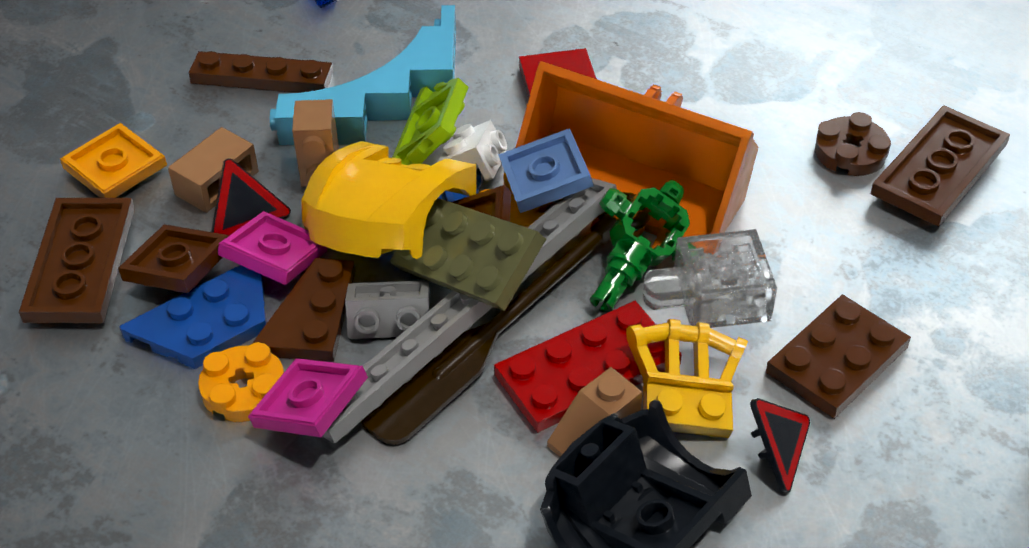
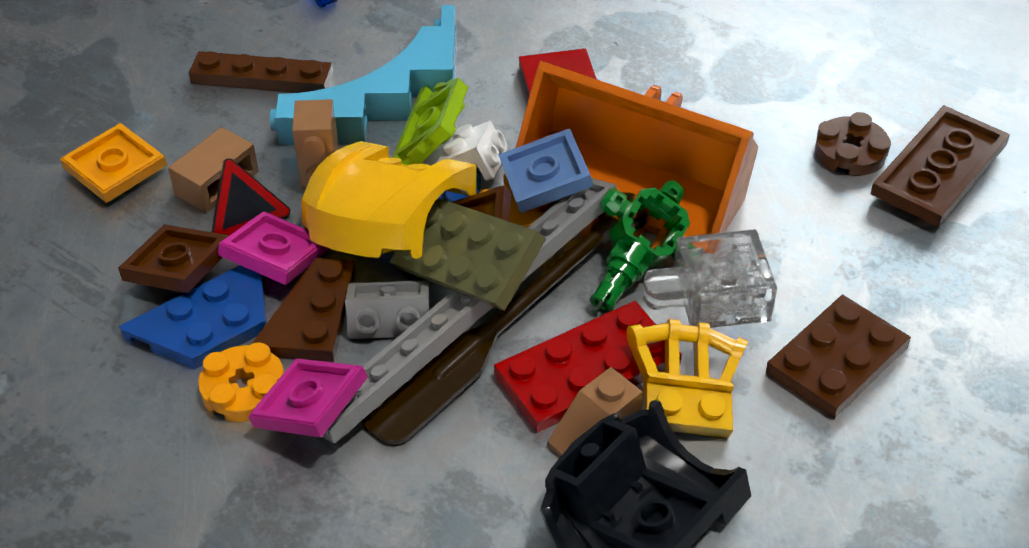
reddish brown plate [19,198,135,323] -> none
piece [750,398,810,493] -> none

